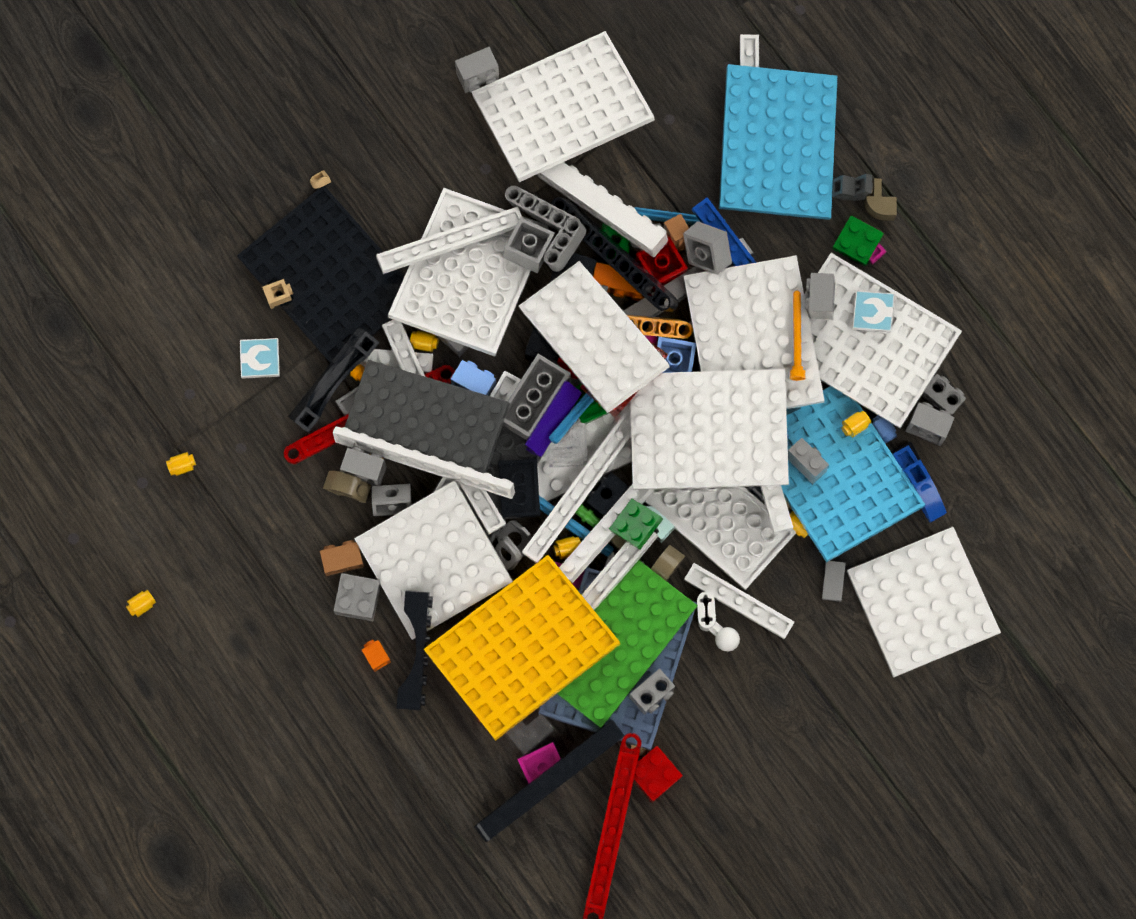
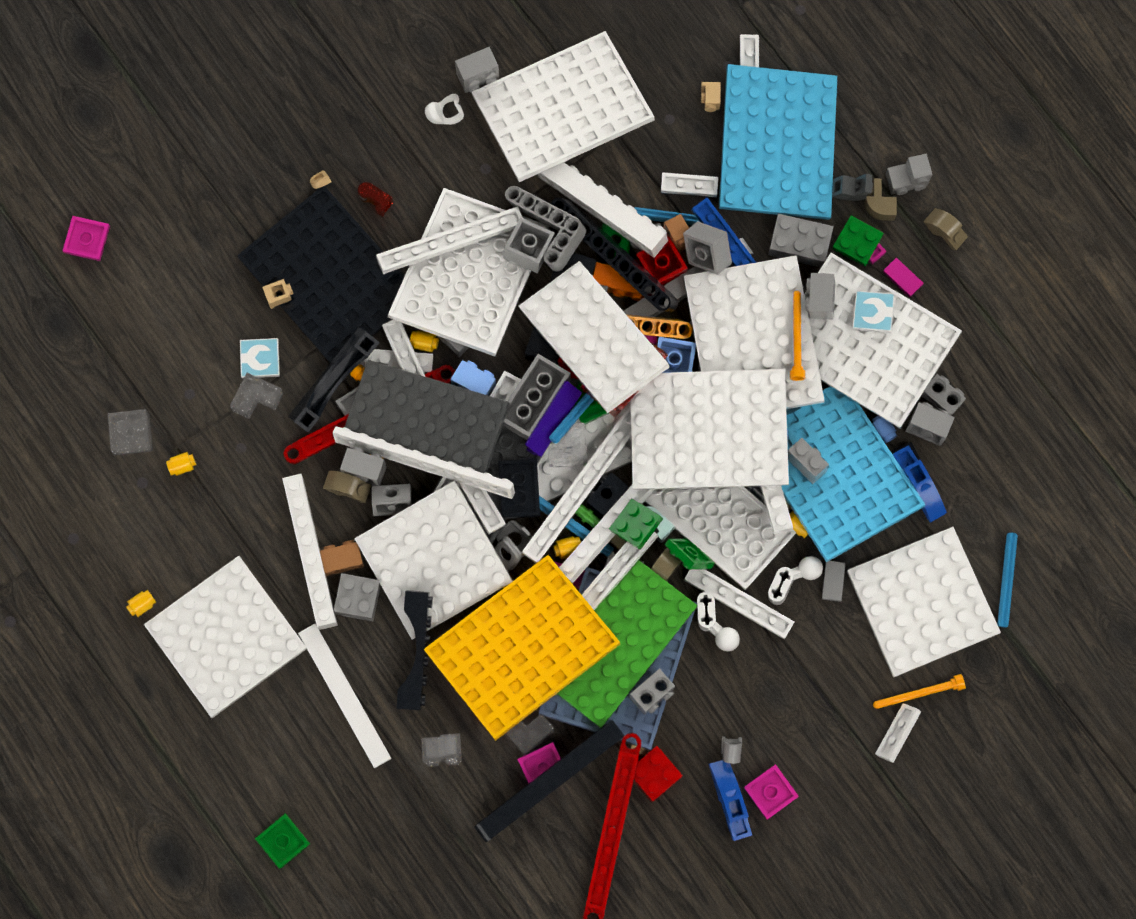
orange brick [362,640,391,672] -> none
yellow brick [841,411,871,438] -> none
none -> dark pink plate [63,216,110,261]
none -> clear brick [108,409,153,455]
none -> white plate [144,556,307,718]
none -> clear brick [230,373,284,419]
none -> green tile [255,813,310,869]
none -> white brick [282,474,338,630]
none -> white tile [298,624,392,768]
none -> clear red leg [358,182,393,217]
none -> clear brick [421,734,463,767]
none -> white piece [425,94,464,125]
none -> white plate [661,173,718,197]
none -> green plate [665,539,715,570]
none -> tan brick [701,82,720,112]
none -> blue slope [709,759,752,841]
none -> light grey piece [721,736,742,764]
none -> dark pink plate [744,764,799,820]
none -> light grey brick [768,214,833,267]
none -> white beam [768,556,823,605]
none -> light orange piece [873,674,966,709]
none -> white plate [875,703,921,763]
none -> dark pink tile [883,258,924,297]
none -> light grey brick [885,153,933,195]
none -> dark tan brick [924,208,968,250]
none -> dark azure axle [997,533,1018,628]

